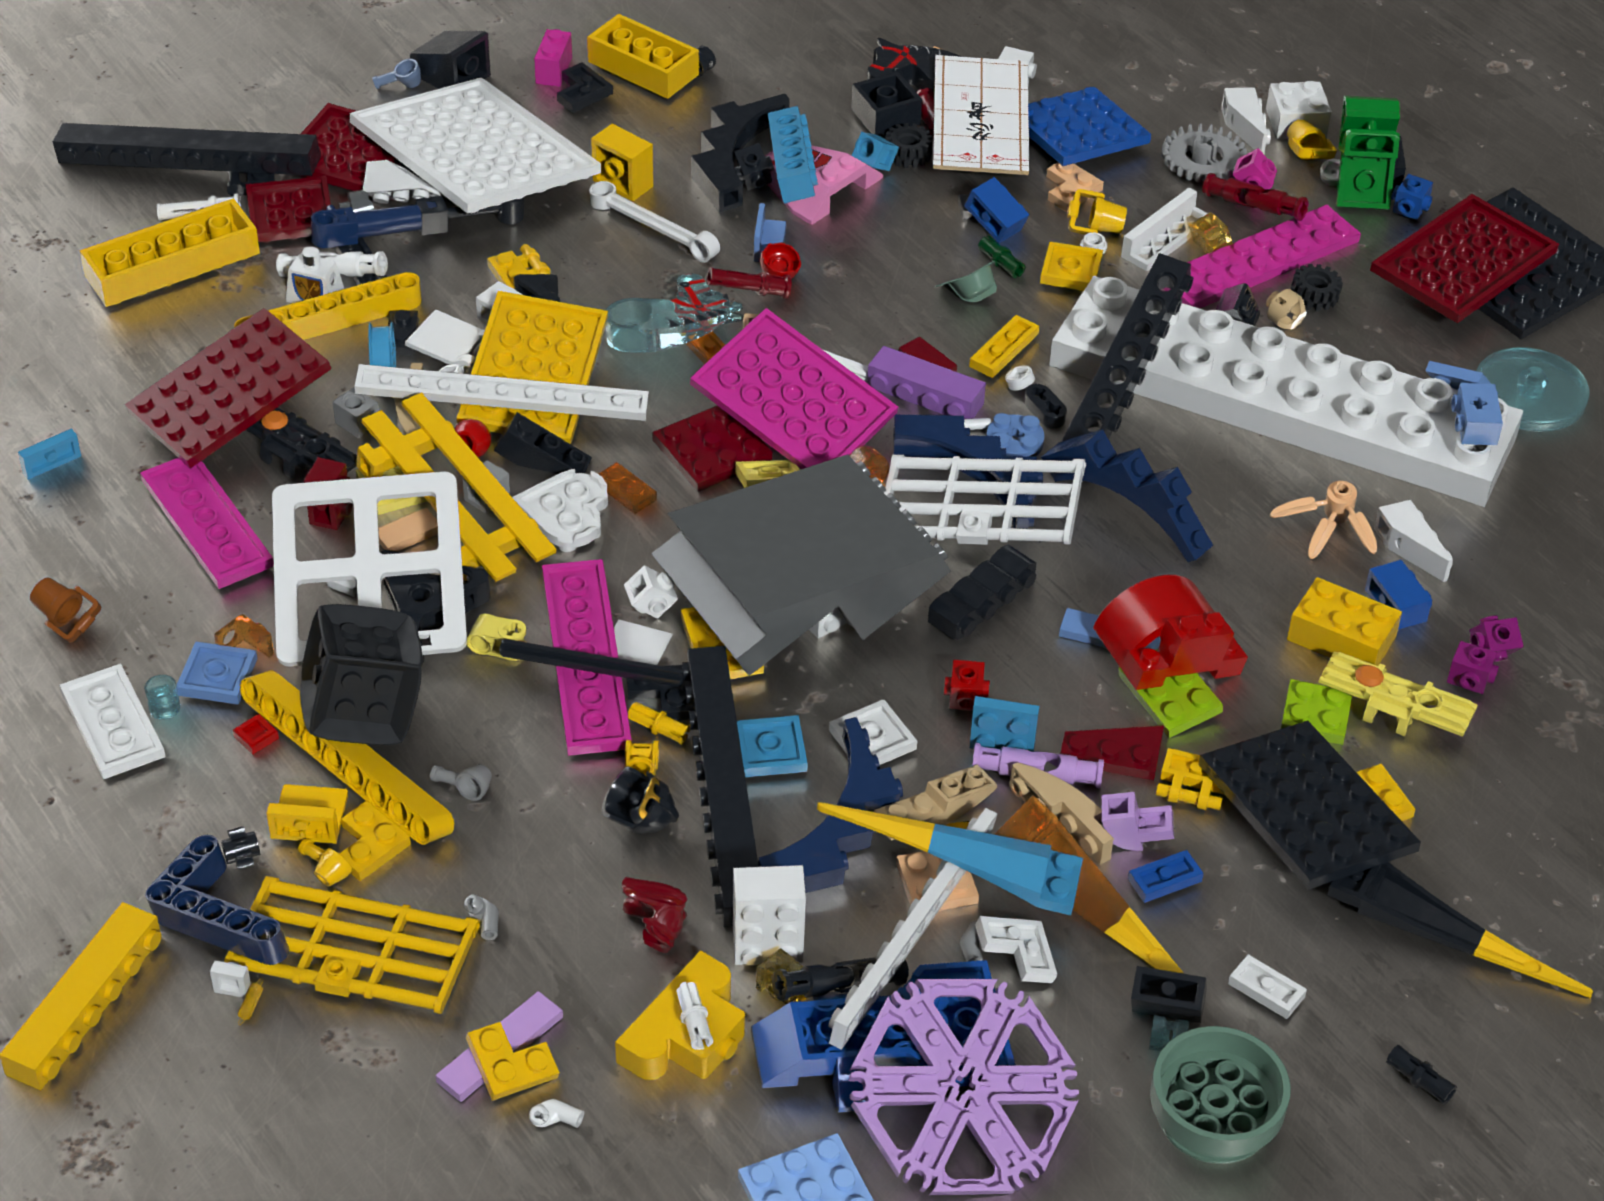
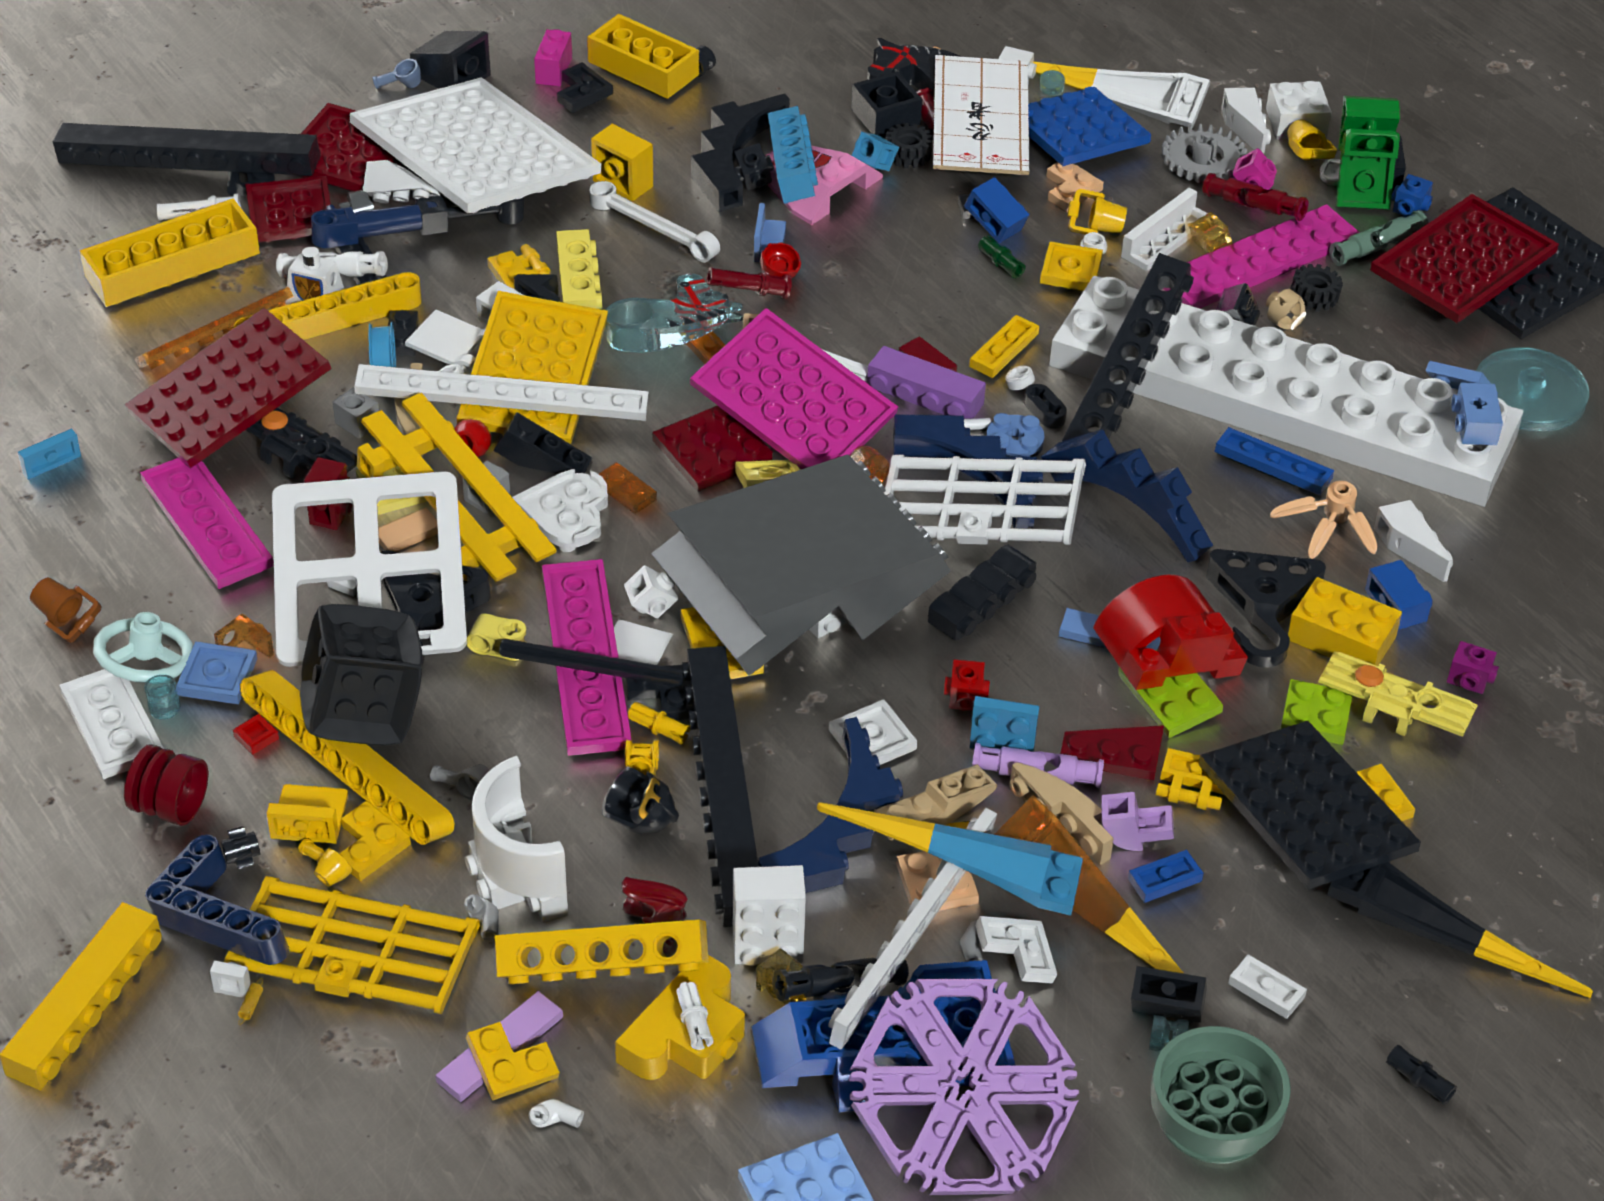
dark azure plate [737,715,808,777] -> none
sand green piece [934,261,997,302] -> none
magenta brick [1469,615,1524,662] -> none
none -> light aqua piece [93,612,194,683]
none -> dark red wheel [124,744,209,826]
none -> clear orange plate [135,286,294,370]
none -> white piece [465,756,568,923]
none -> yellow brick [495,919,709,984]
none -> light yellow brick [556,229,602,309]
none -> white plate [1033,61,1210,128]
none -> clear light blue tile [1039,70,1065,95]
none -> black piece [1206,549,1326,668]
none -> blue plate [1215,427,1334,495]
none -> sand green piece [1329,210,1429,266]

